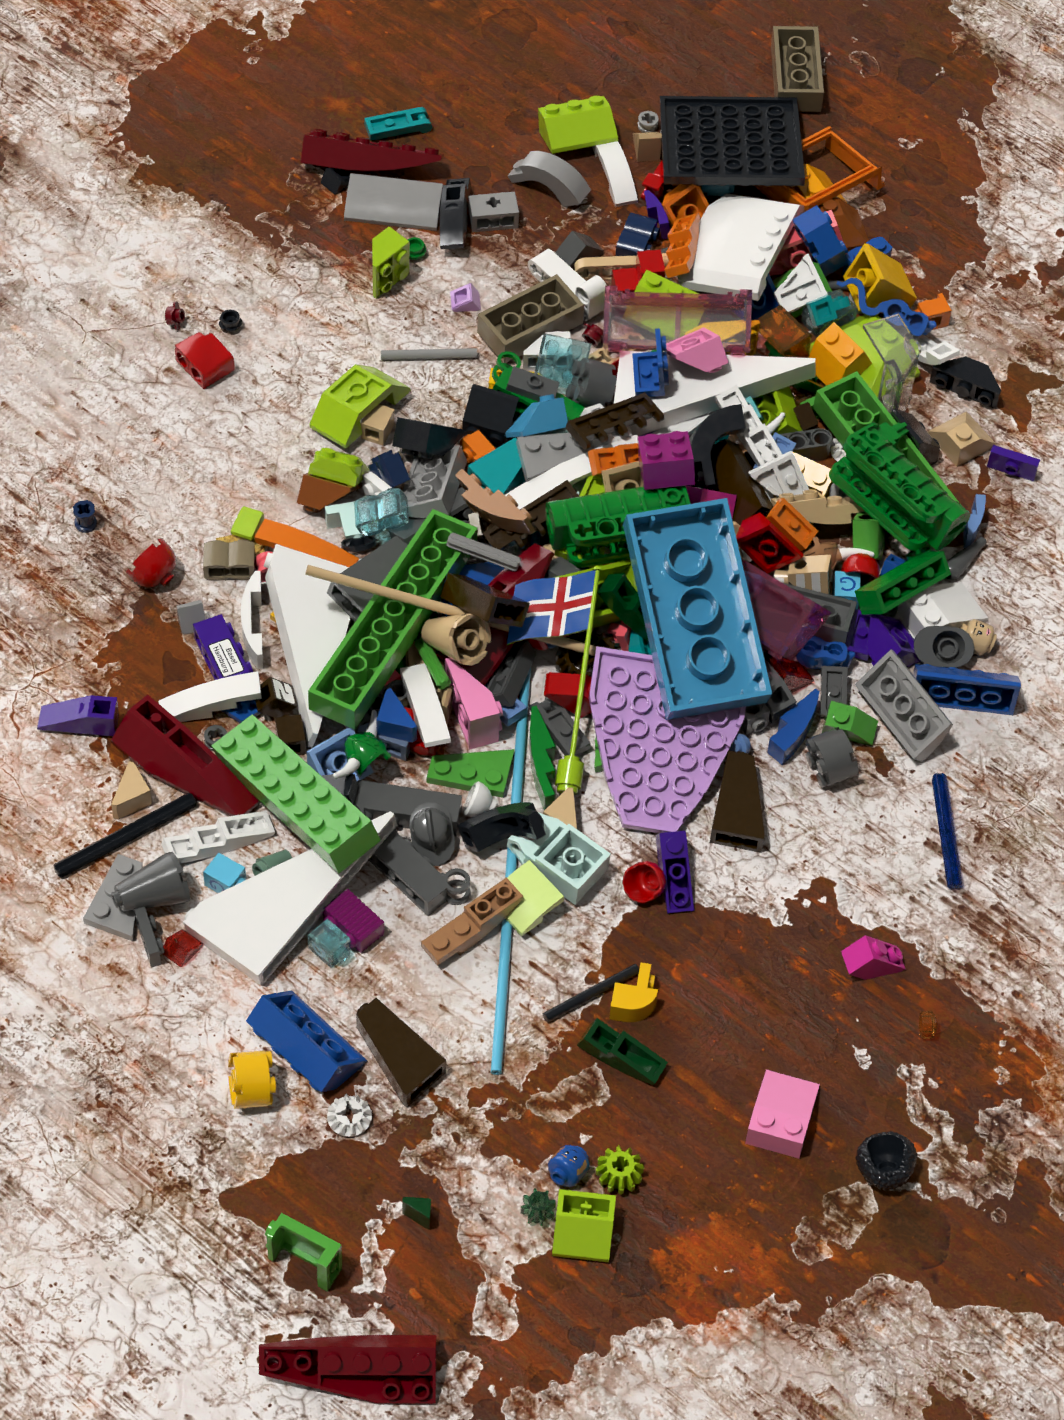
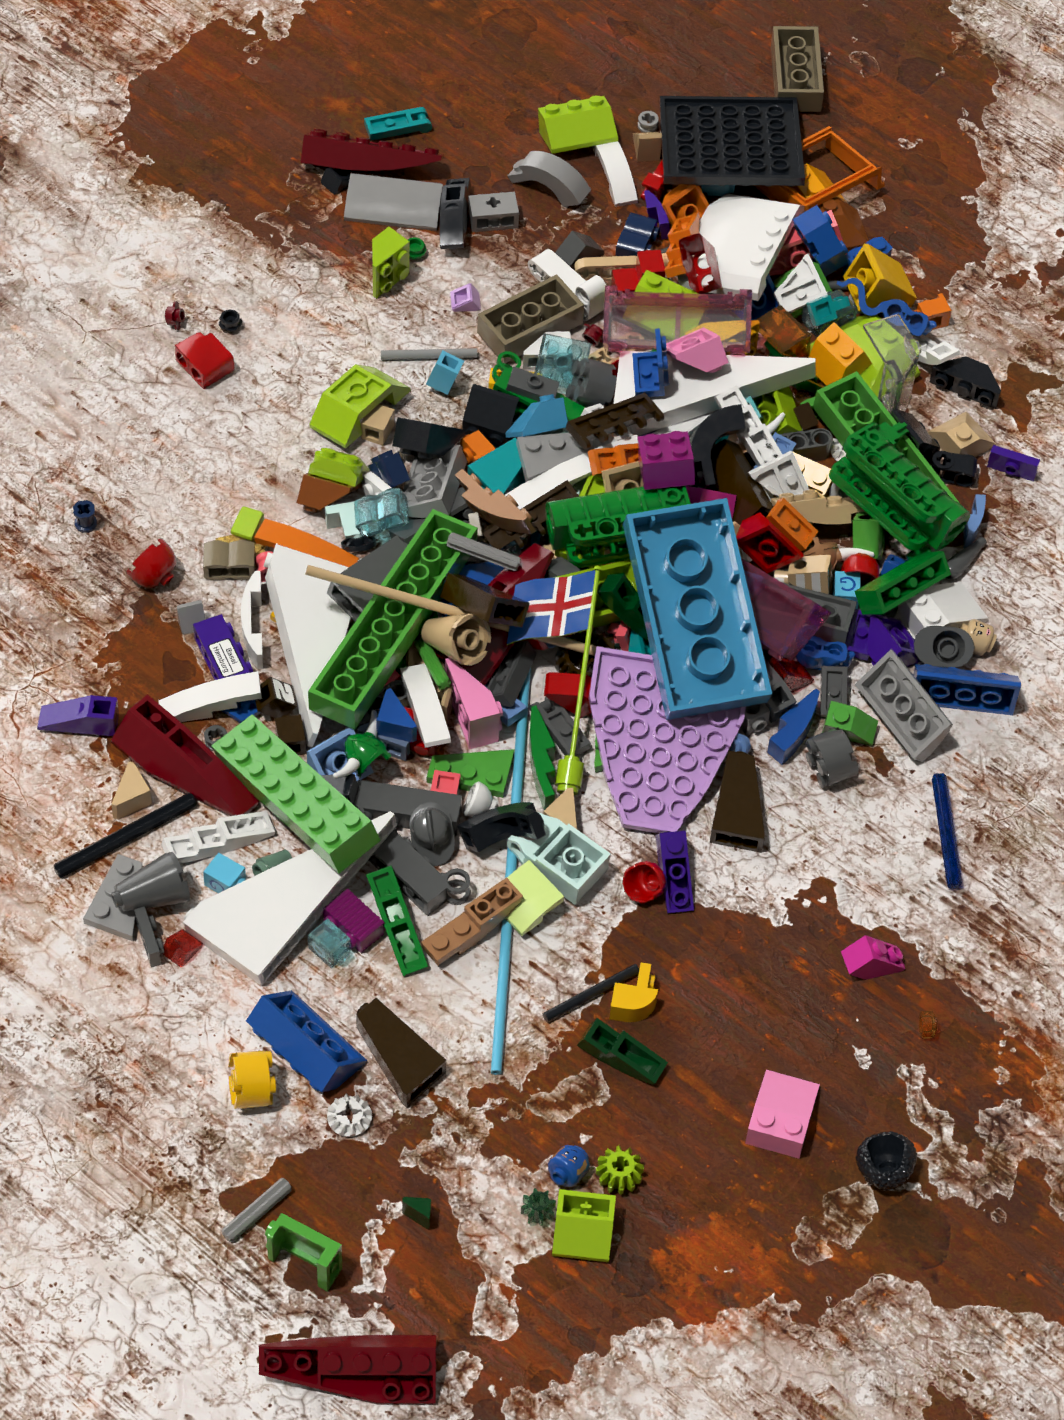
none -> light grey axle [222,1178,292,1242]
none -> green slope [366,865,428,976]
none -> medium azure brick [426,350,464,395]
none -> coral tile [430,770,461,794]
none -> red piece [679,233,722,295]
none -> black piece [931,451,977,487]

